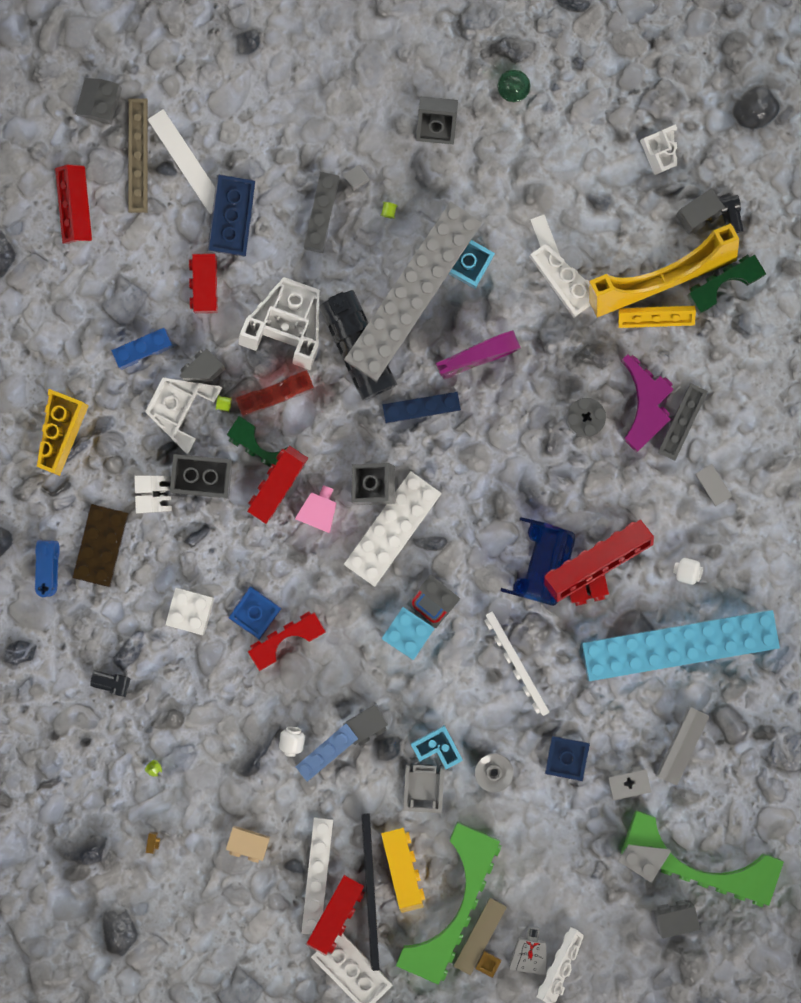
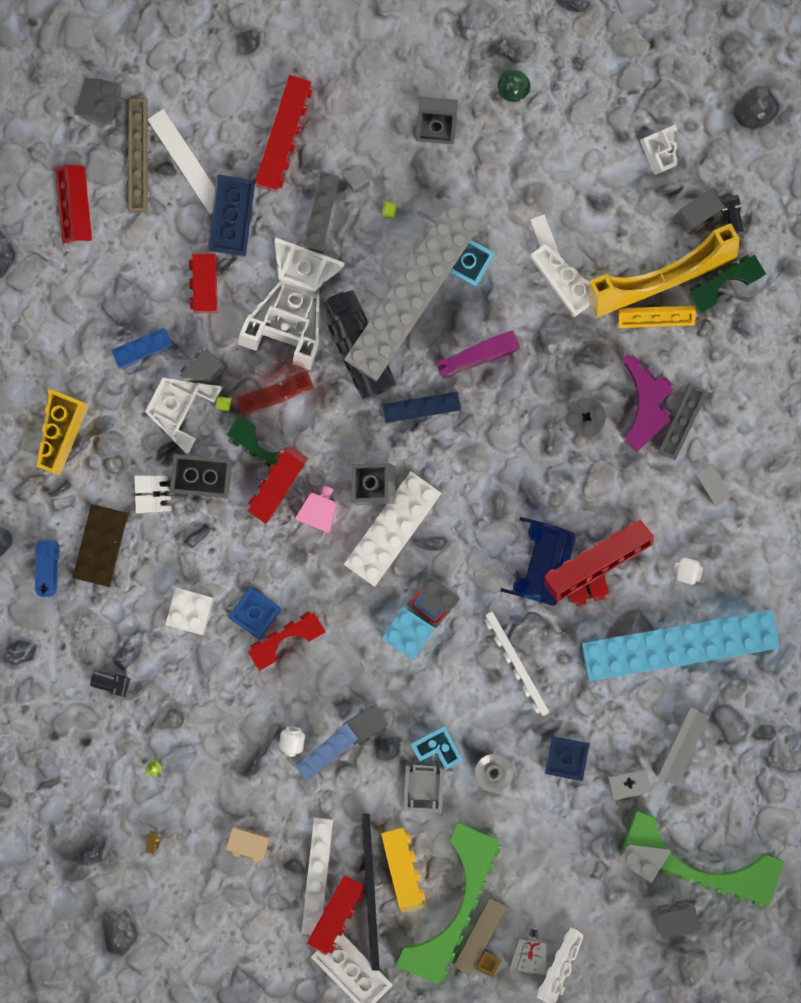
none -> red brick [255,74,314,193]
none -> white wing [275,238,345,293]

